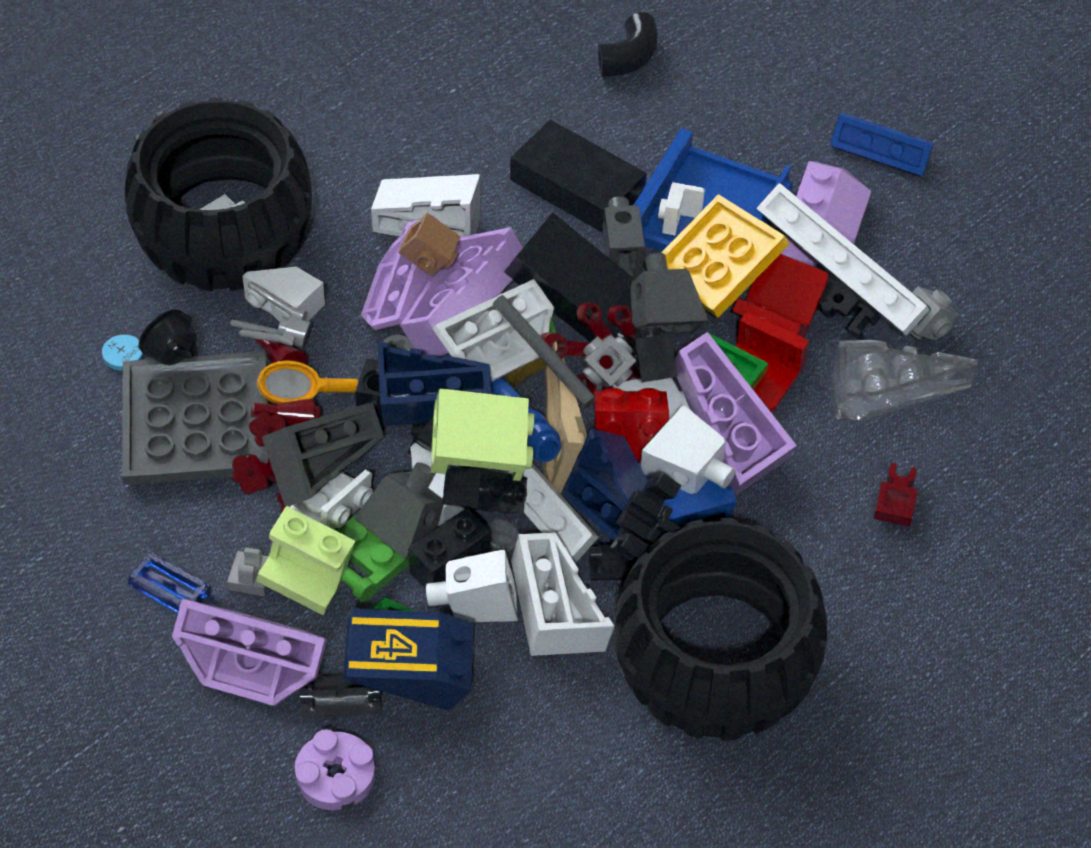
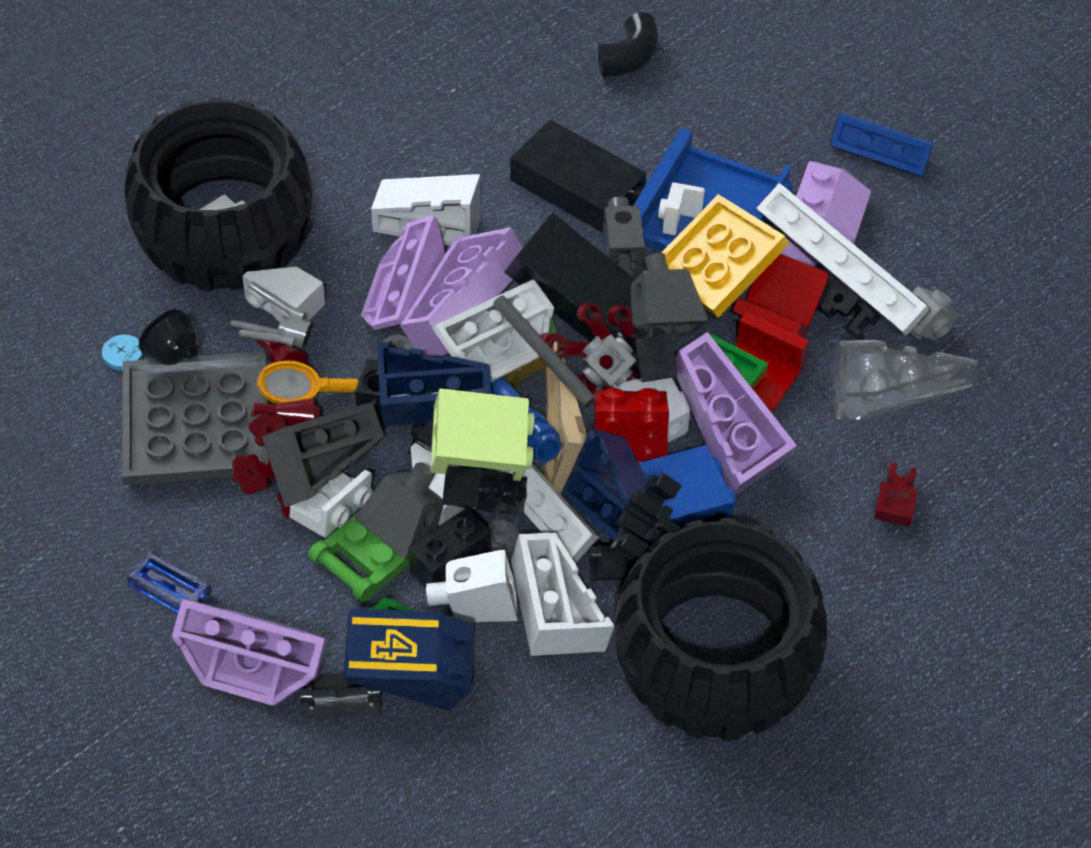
light grey tile [227,547,269,596] -> none
yellowish green panel [256,506,355,616] -> none
lavender plate [295,729,376,811] -> none
medium nougat brick [398,212,460,276] -> none
white torso [641,405,735,494] -> none

